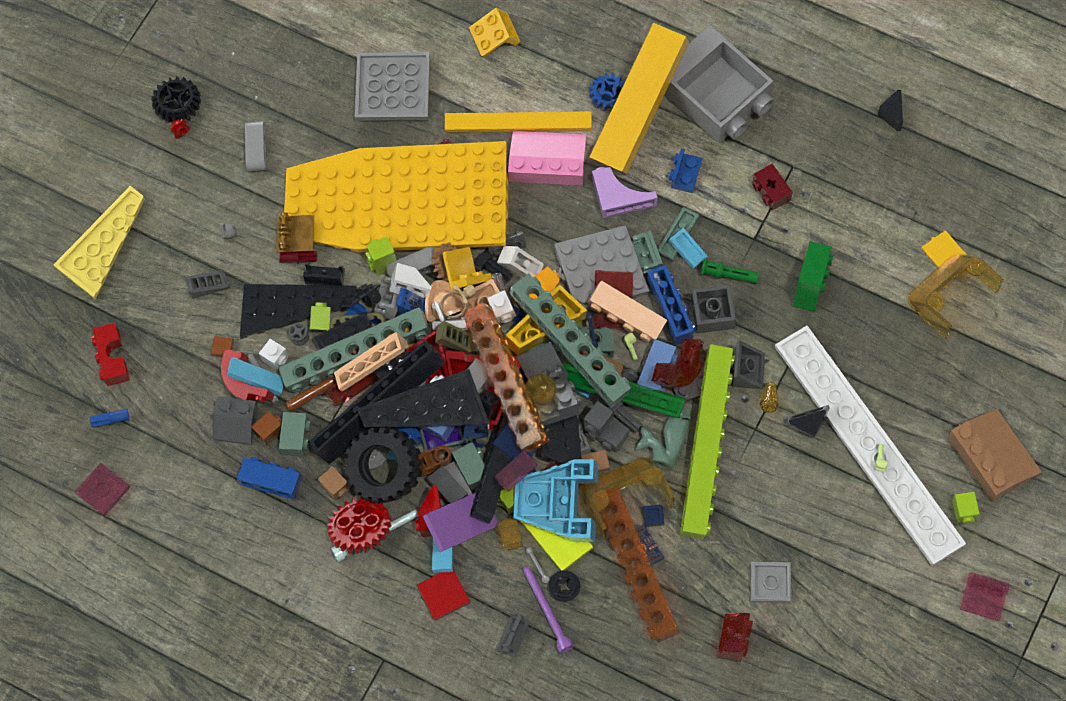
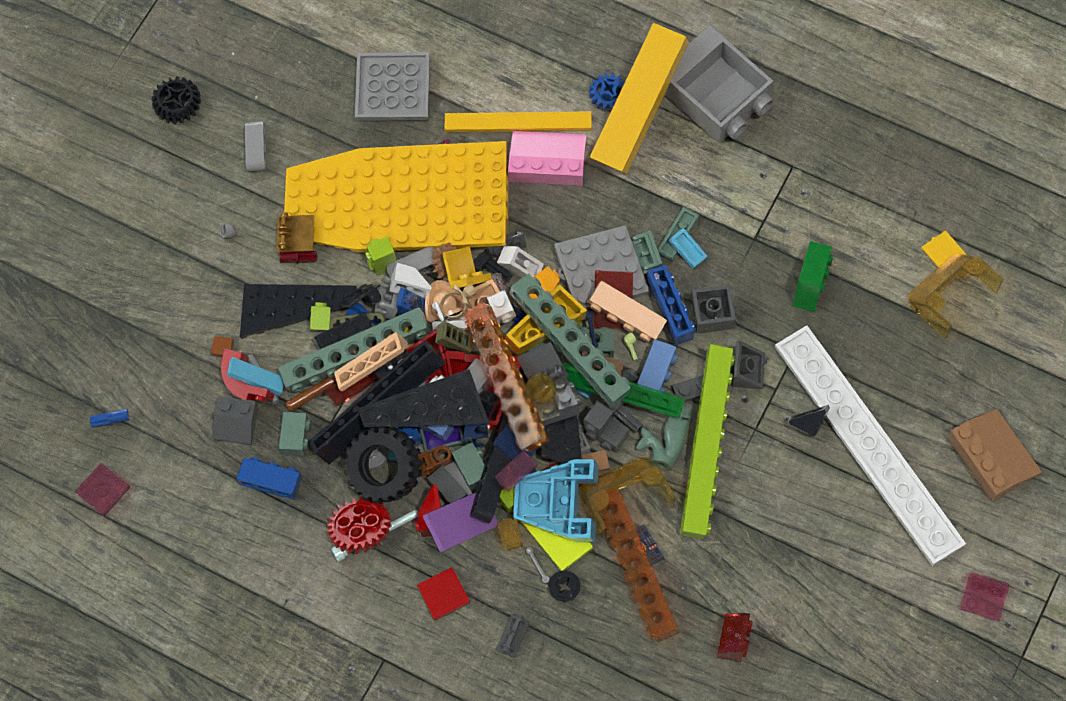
light yellow wing [54,186,145,300] -> none
red arch [91,323,130,386] -> none
red plate [170,119,190,139] -> none
dark grey slope [186,270,229,299] -> none
dark orange brick [251,411,282,446] -> none
white brick [259,339,289,371] -> none
dark grey wheel [288,323,309,346] -> none
black hinge [303,263,345,285] -> none
medium nougat brick [318,466,350,501] -> none
medium azure tile [432,538,453,573] -> none
yellow bracket [469,8,521,57] -> none
medium lavender piece [523,566,574,654] -> none
lavender arch [592,167,657,218] -> none
dark blue tile [642,504,664,527] -> none
clear red arch [651,339,704,387] -> none
blue bracket [669,148,702,193] -> none
green pin [701,258,760,284] -> none
light grey tile [750,562,791,603] -> none
dark red brick [752,163,793,211] -> none
clear yellow cone [759,382,779,412] -> none
yellowish green hand [875,444,888,472] -> none
black slope [878,90,903,131] -> none
lime brick [952,492,980,524] -> none

